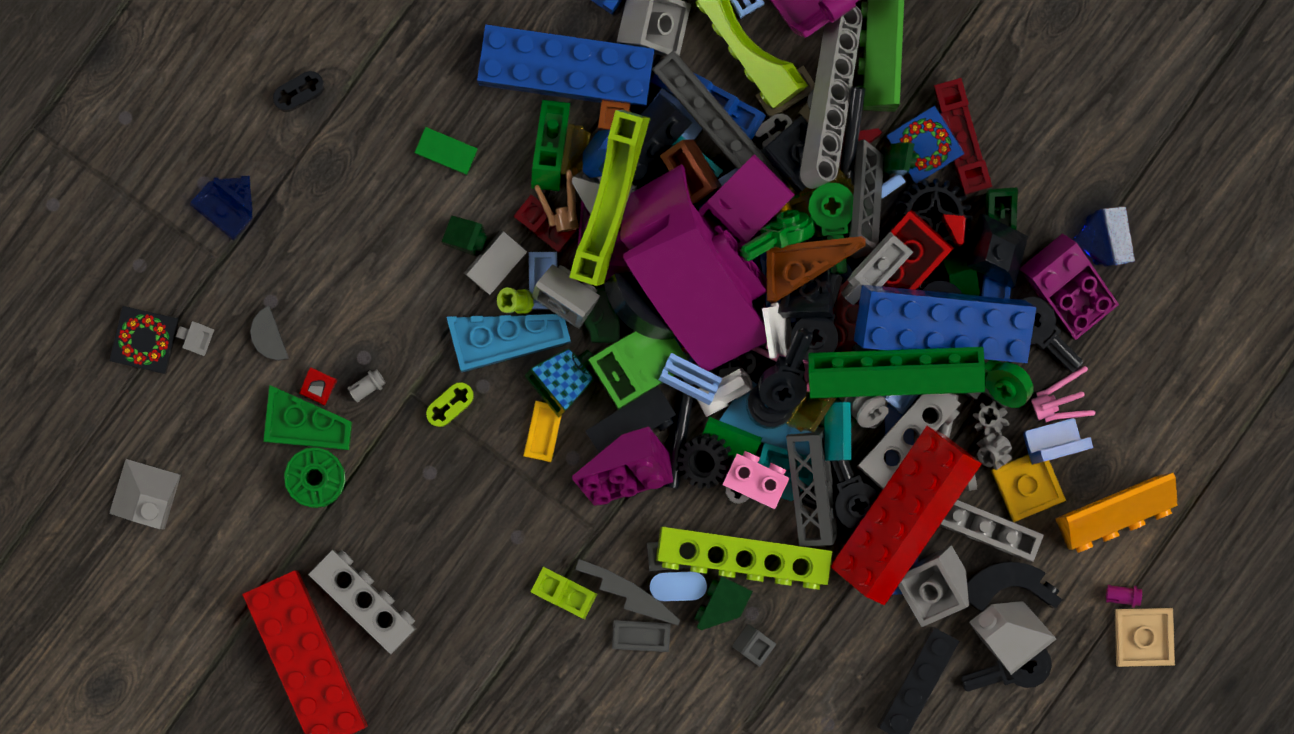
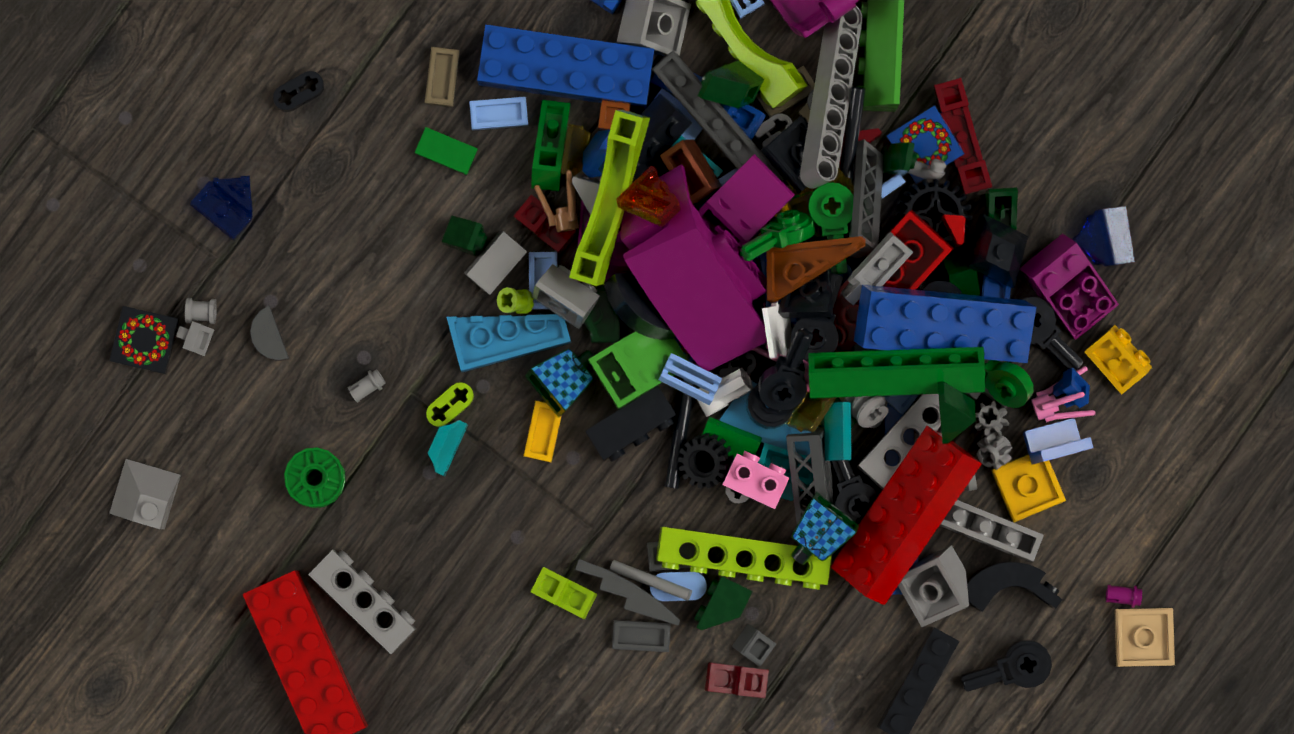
green wing [264,385,353,450] -> none
red slope [299,367,337,406] -> none
magenta slope [572,426,673,506] -> none
light grey slope [970,601,1056,675] -> none
light orange slope [1055,473,1178,553] -> none
none -> light grey bush [185,298,217,324]
none -> dark tan tile [425,47,460,107]
none -> teal slope [428,420,468,476]
none -> light blue tile [469,97,528,131]
none -> light grey bar [610,560,692,601]
none -> clear red wing [616,166,681,228]
none -> dark green slope [697,60,764,108]
none -> dark red slope [705,662,769,698]
none -> torso [791,492,859,565]
none -> light grey arm [908,159,946,179]
none -> dark green slope [938,382,976,444]
none -> blue tile [1053,368,1090,408]
none -> yellow bracket [1084,325,1152,395]

